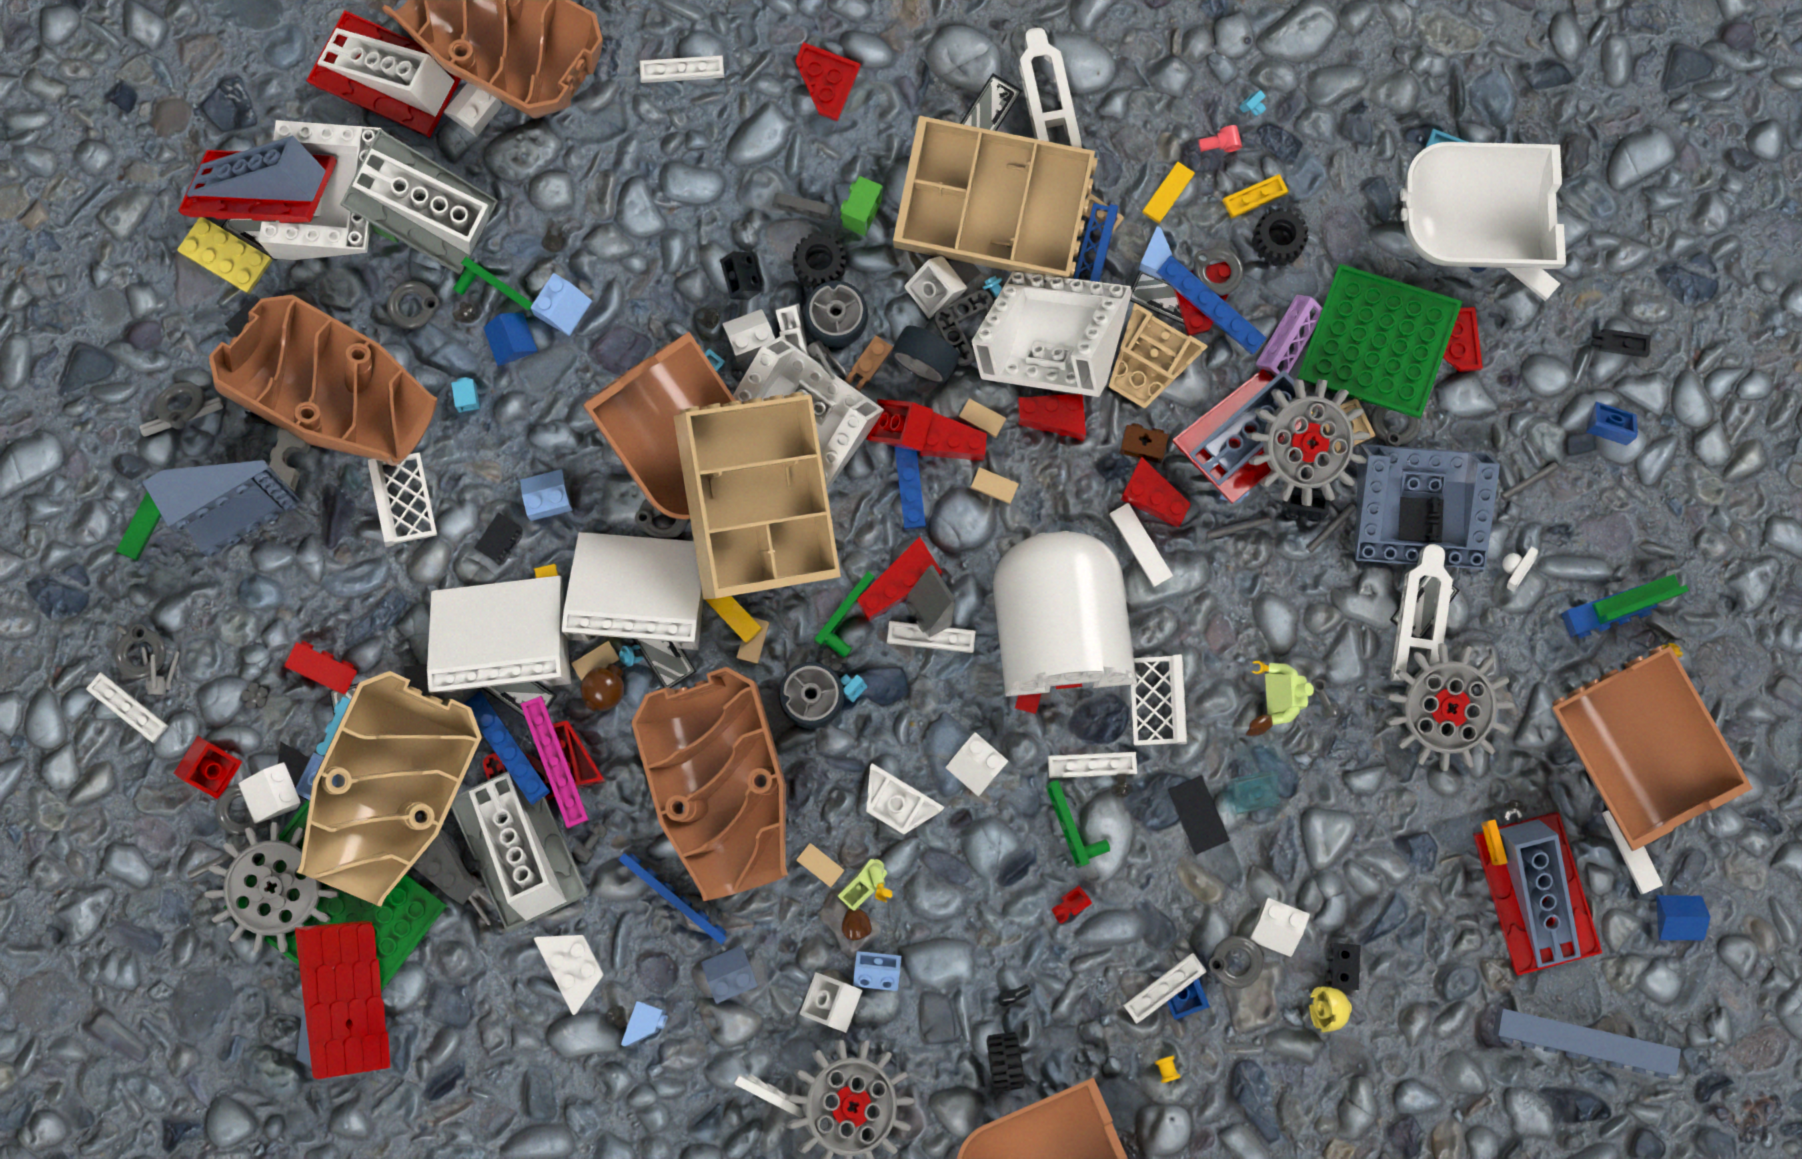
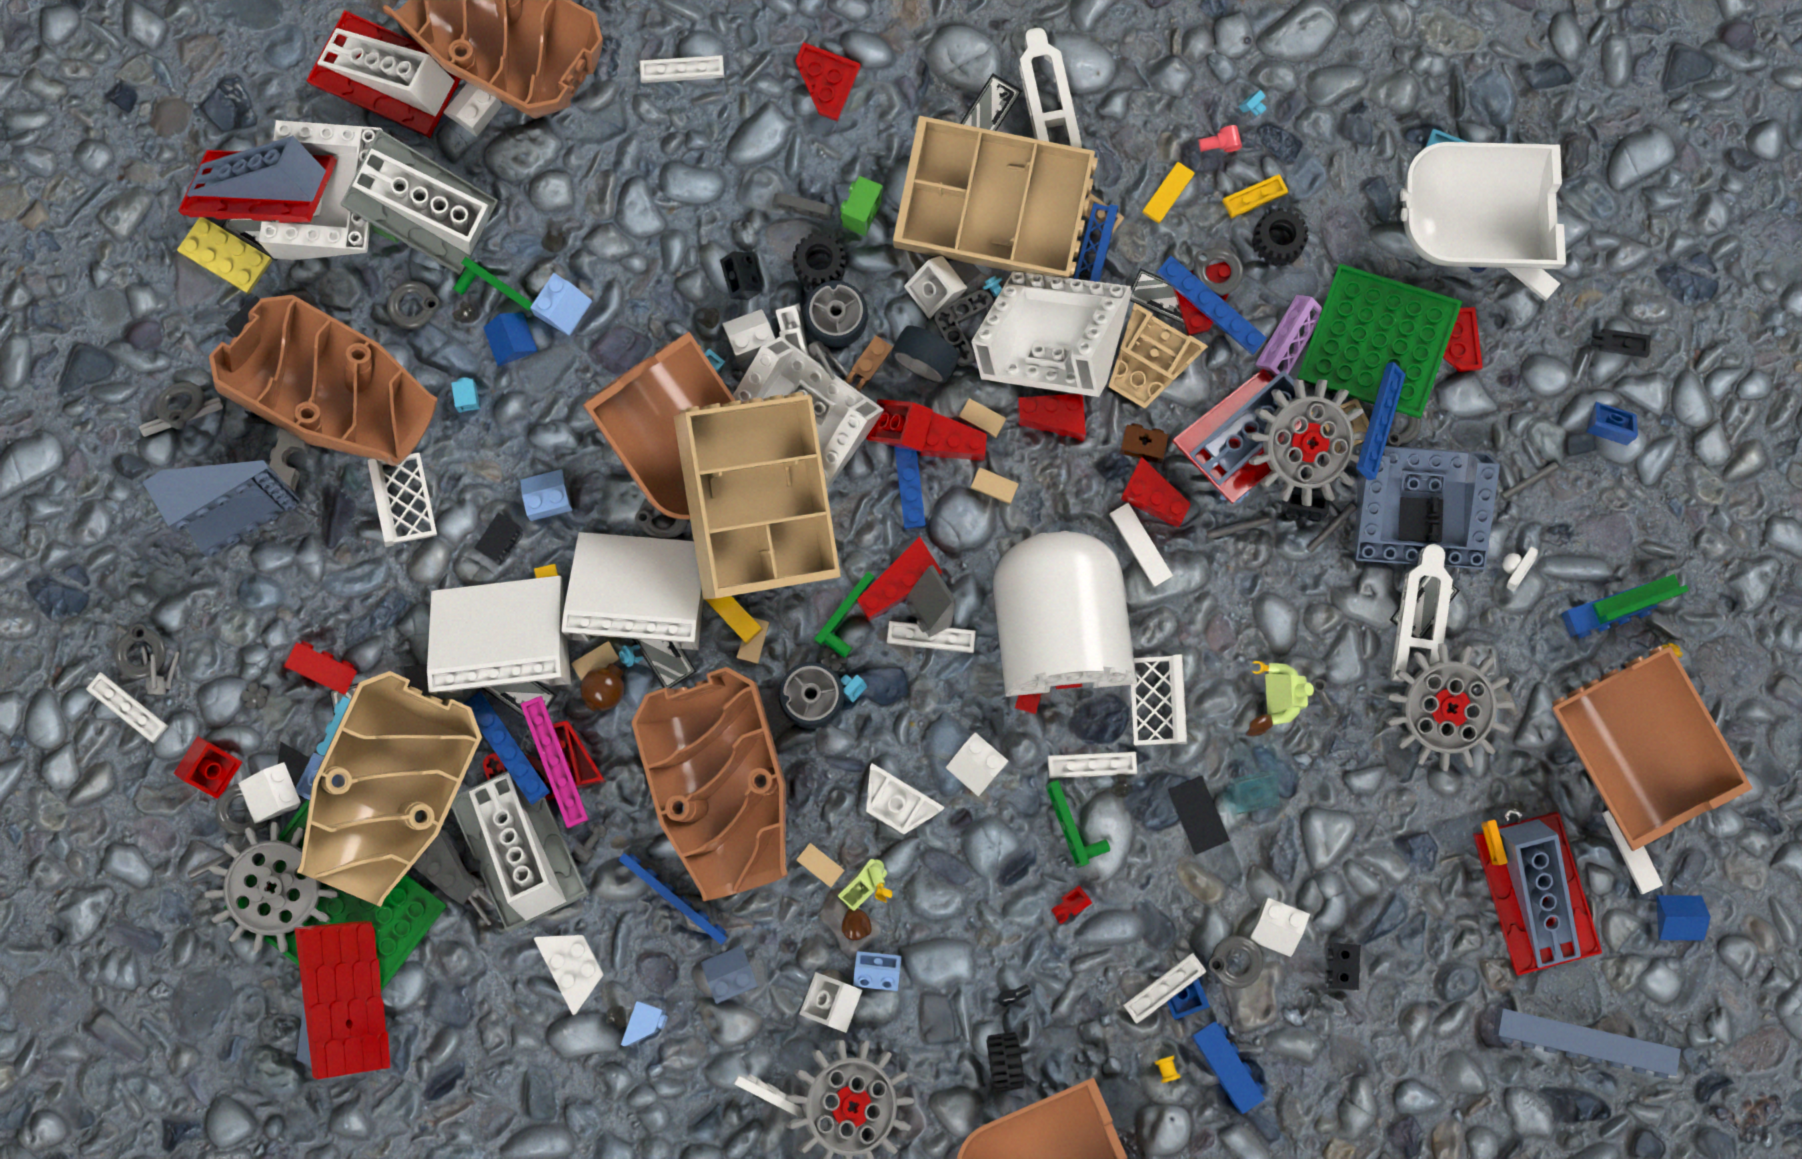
green piece [116,476,162,561] -> none
light blue slope [1139,226,1172,280] -> none
light yellow cylinder [1309,986,1352,1033] -> none
none -> blue brick [1190,1021,1265,1114]
none -> blue plate [1356,362,1406,480]

